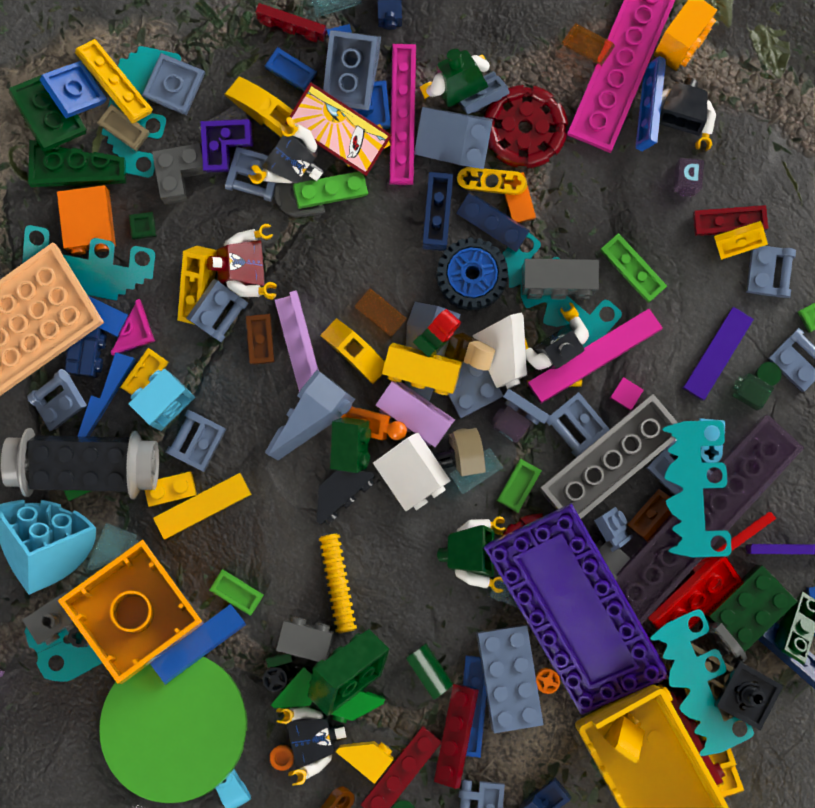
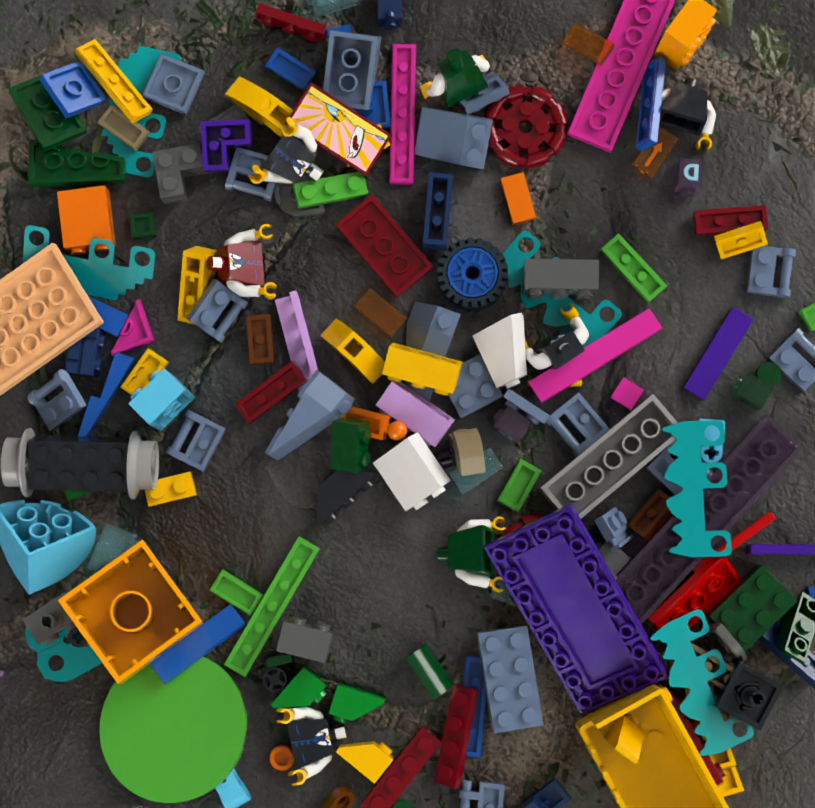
yellow tile [153,473,252,540] -> none
dark green brick [307,629,389,716] -> none
yellow piece [319,533,357,633] -> none
leg [413,309,461,357] -> none
leg [445,333,495,370] -> none
yellow beam [457,167,527,195] -> none
dark blue plate [457,192,530,252] -> none
orange wheel [535,668,560,694] -> none
none -> bright green plate [224,536,320,677]
none -> dark red plate [235,361,308,424]
none -> dark red plate [335,194,434,298]
none -> clear orange tile [632,126,678,179]

